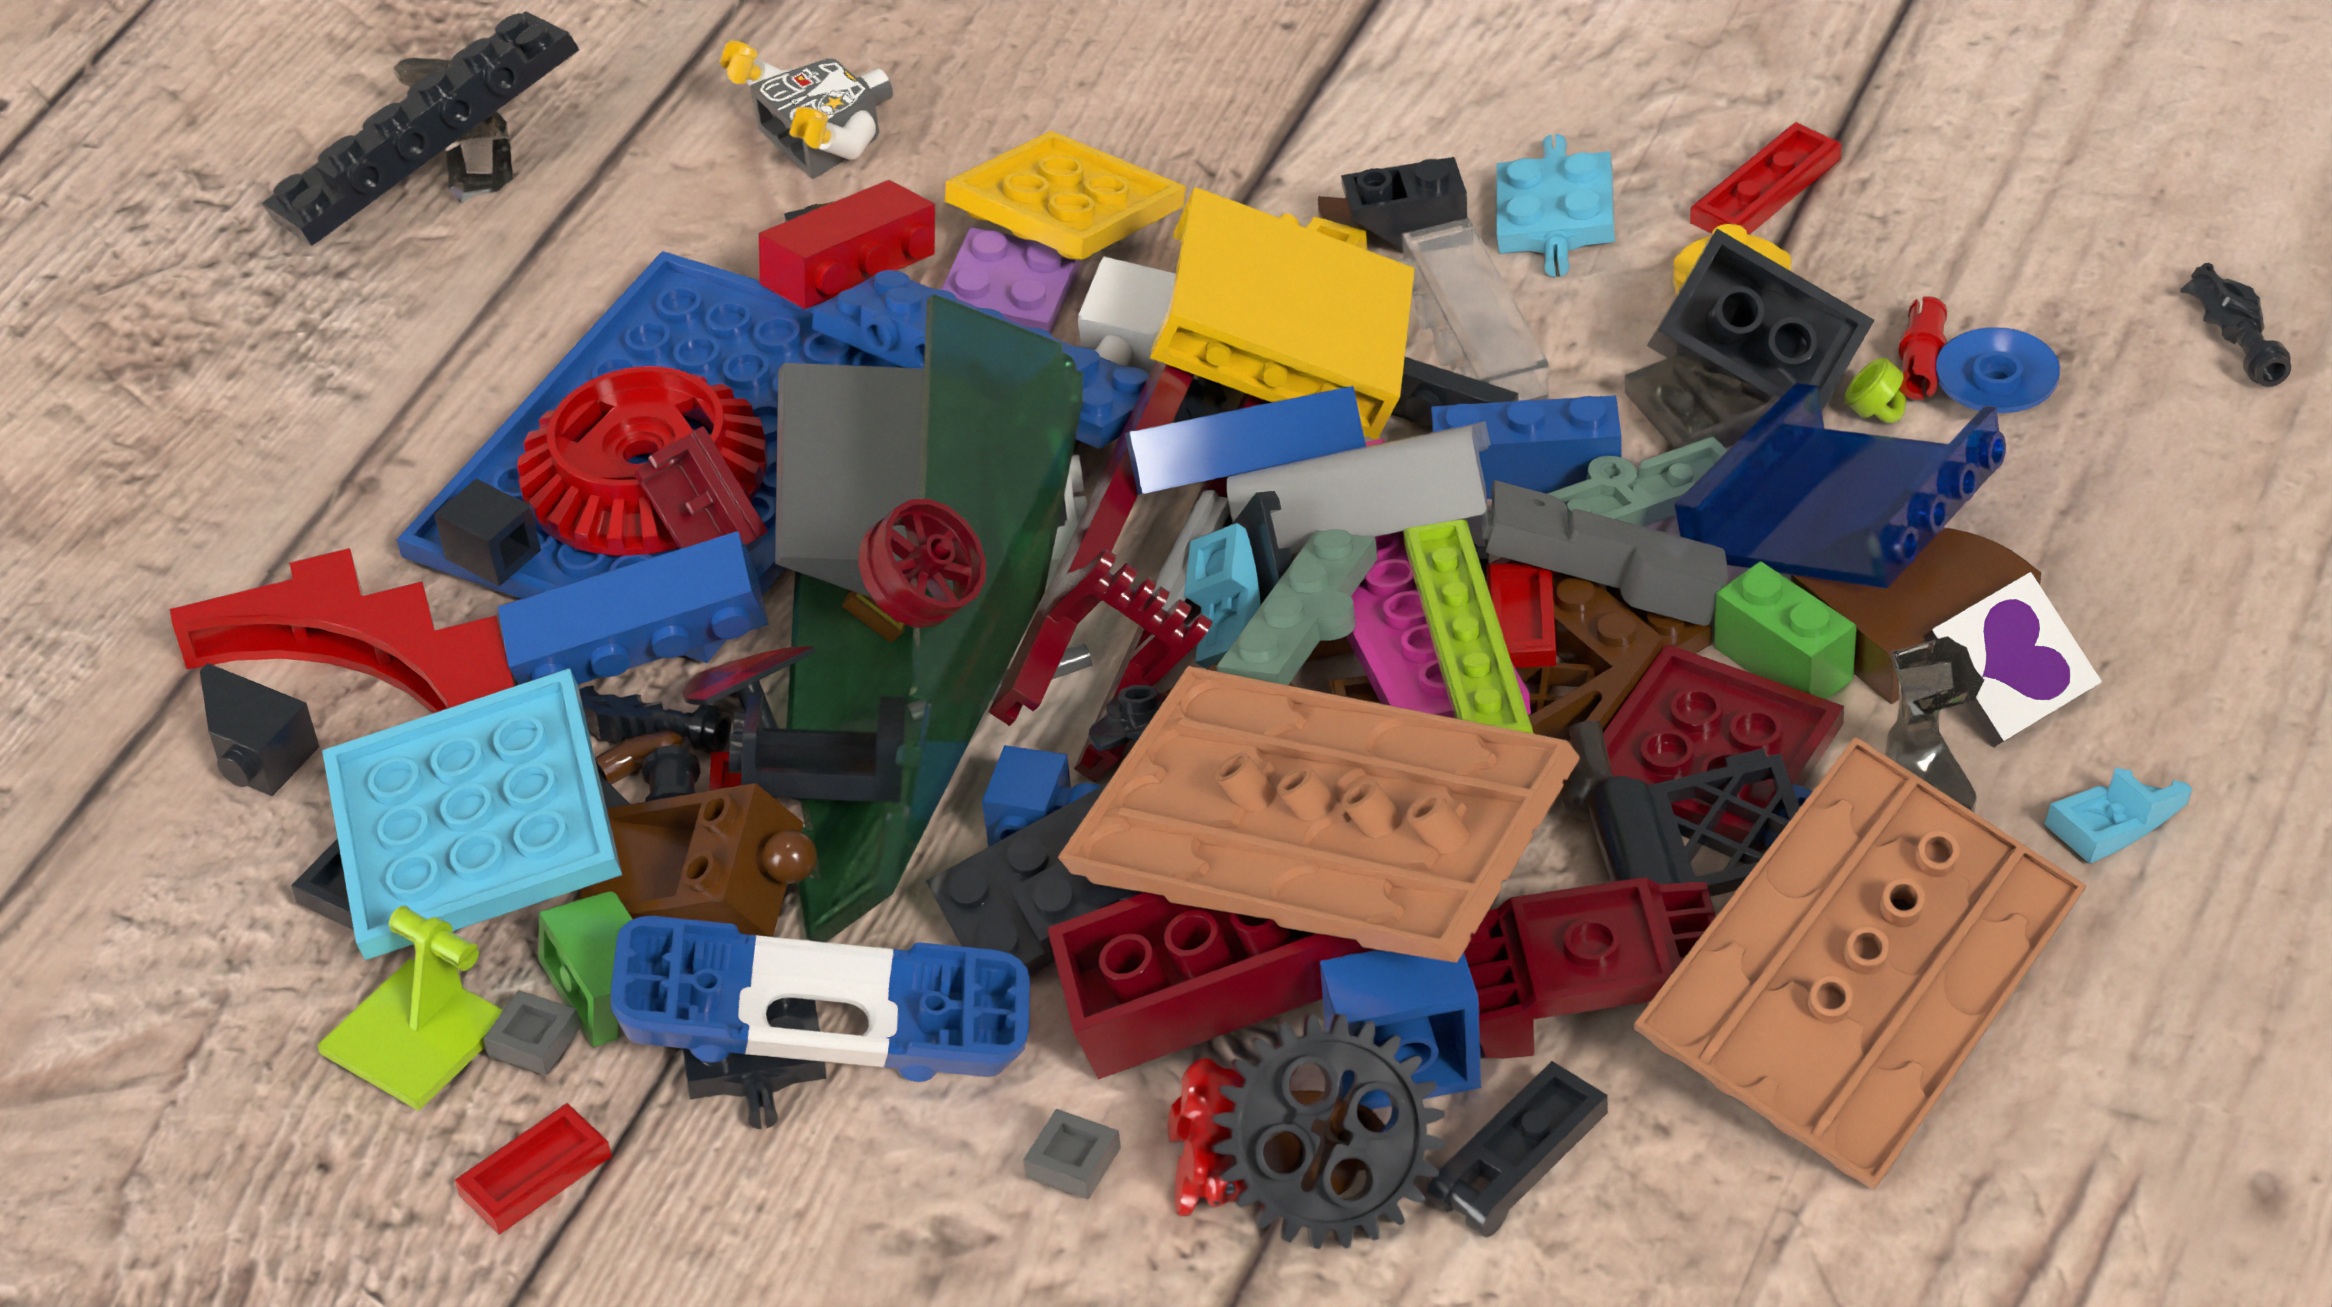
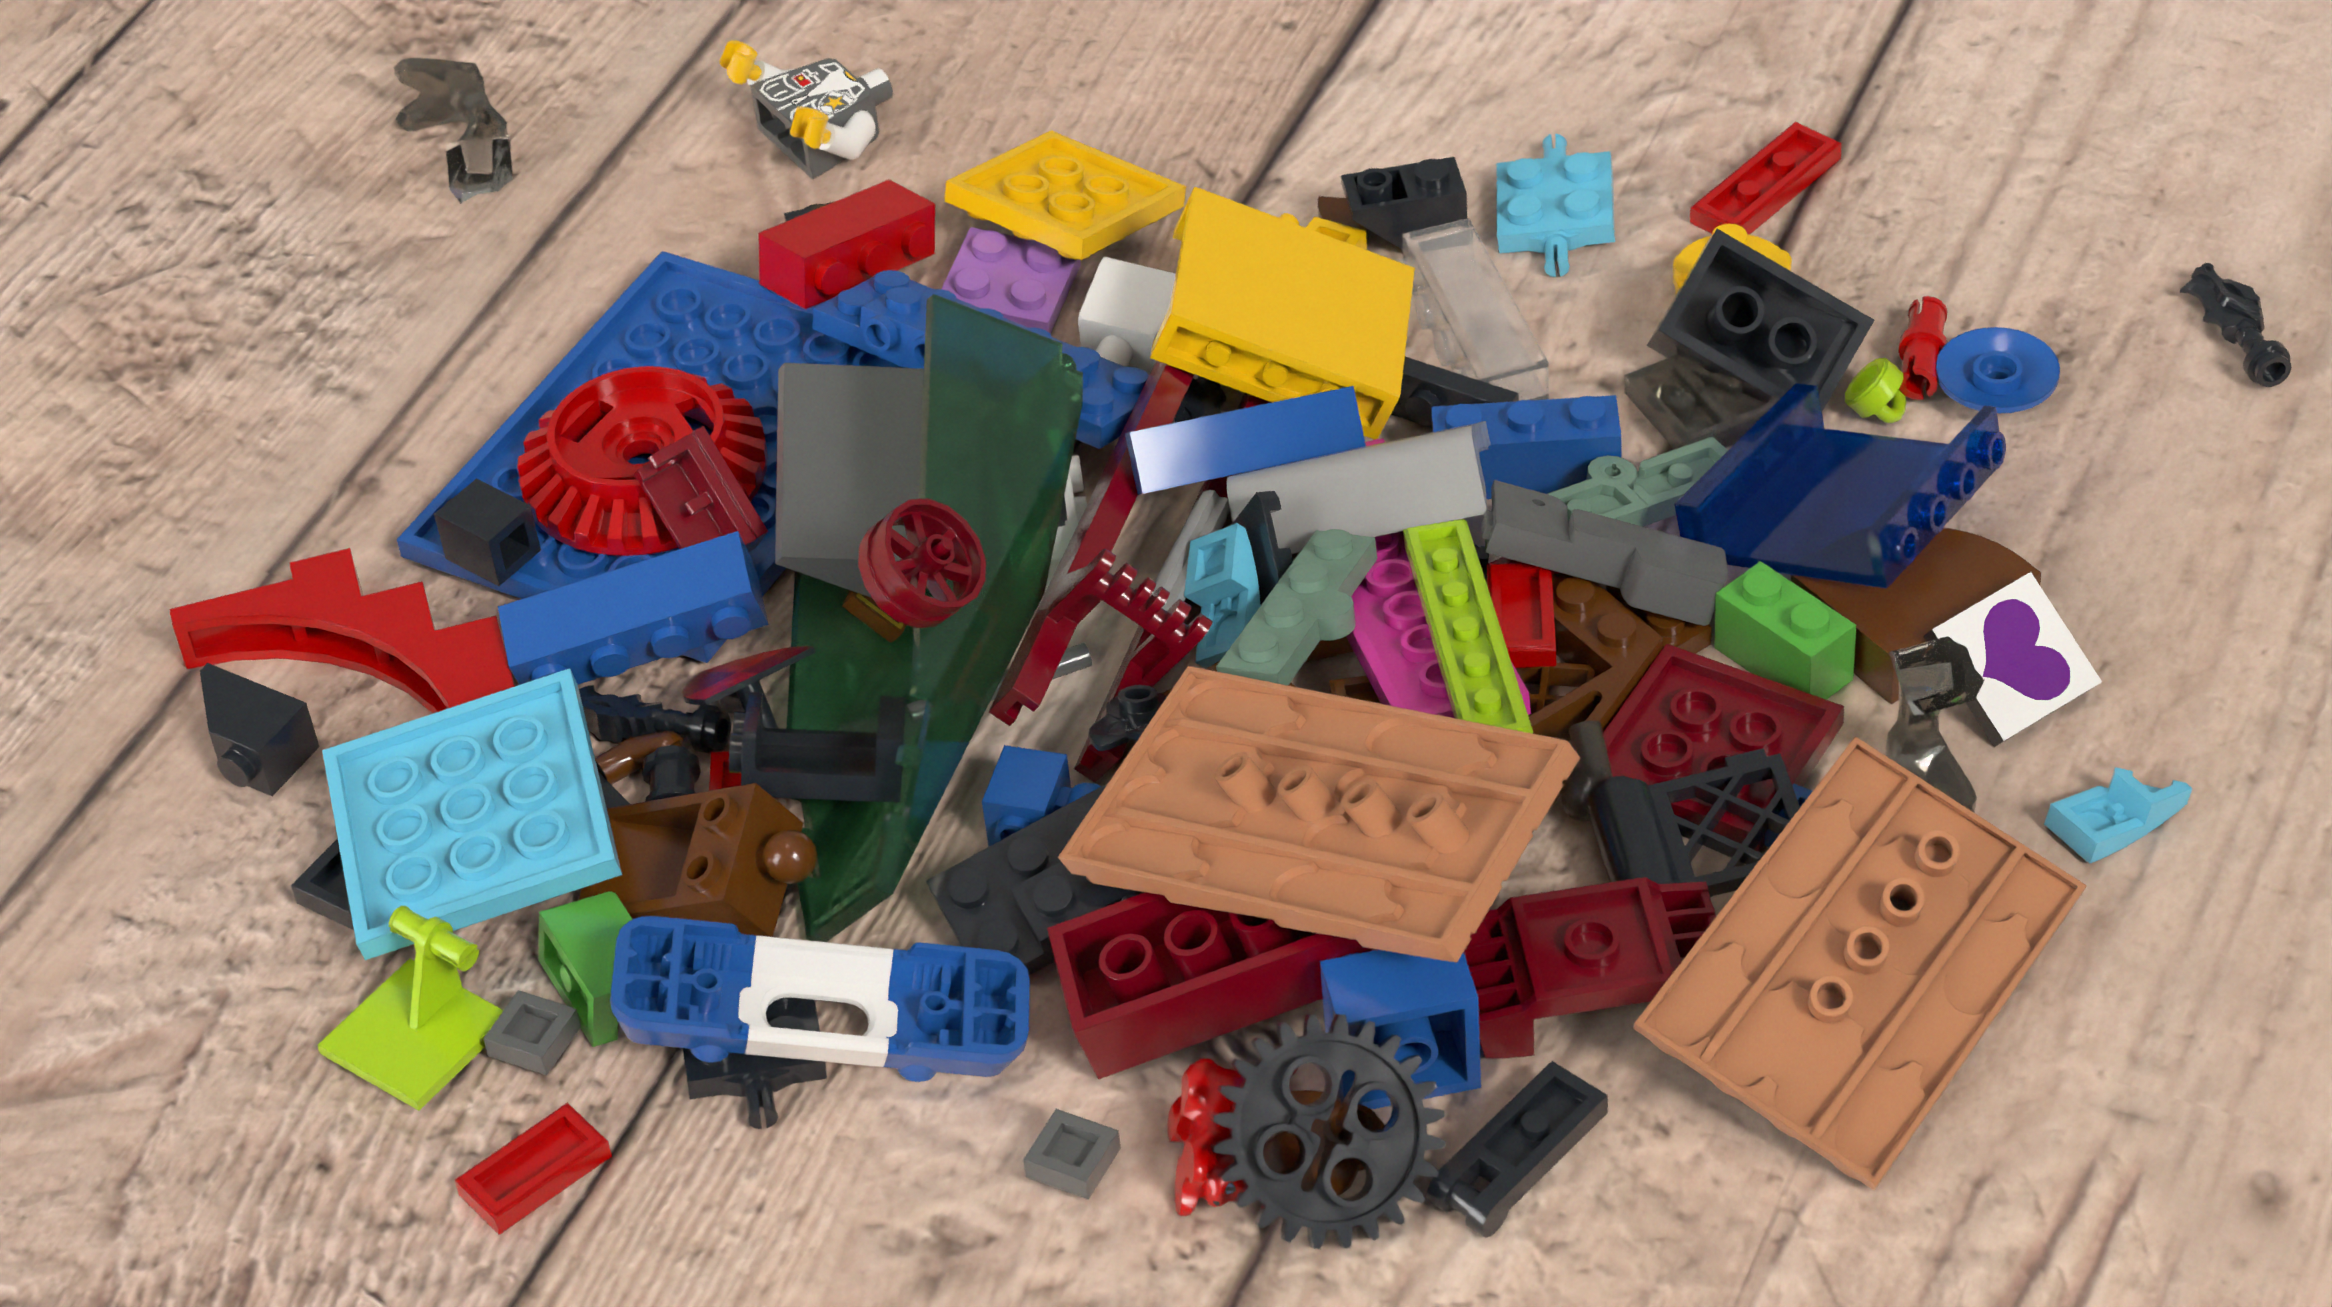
black plate [262,11,579,246] -> none

